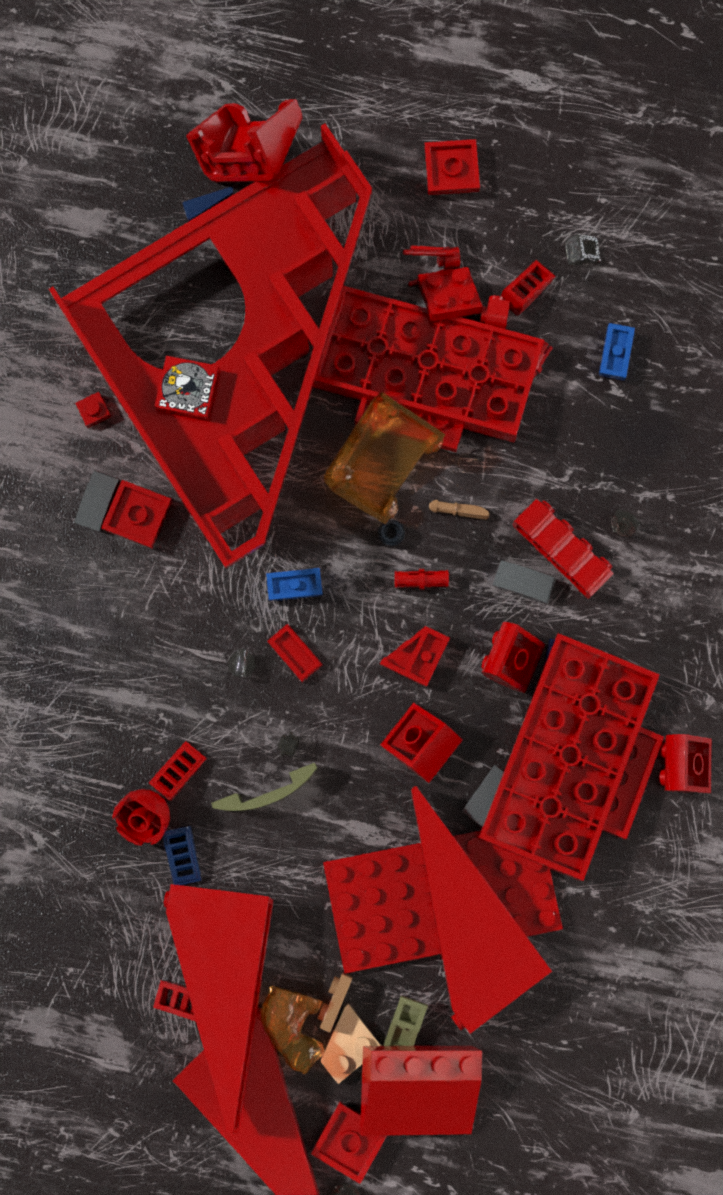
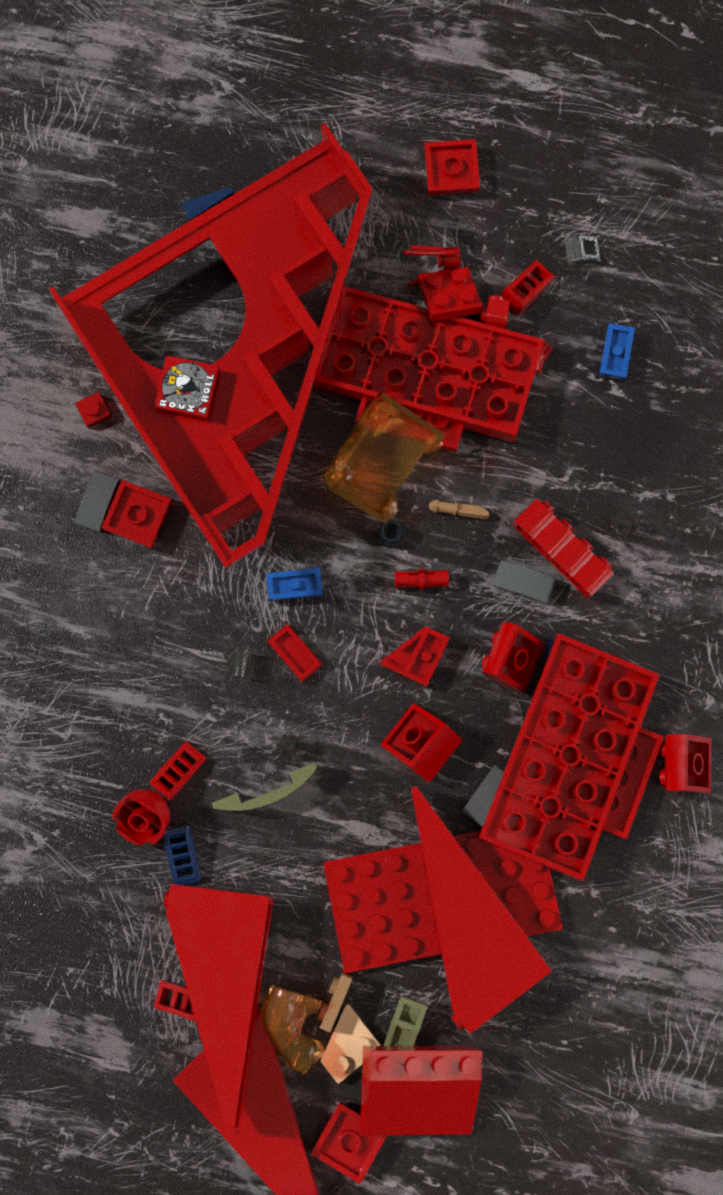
red windscreen [186,99,302,182] -> none

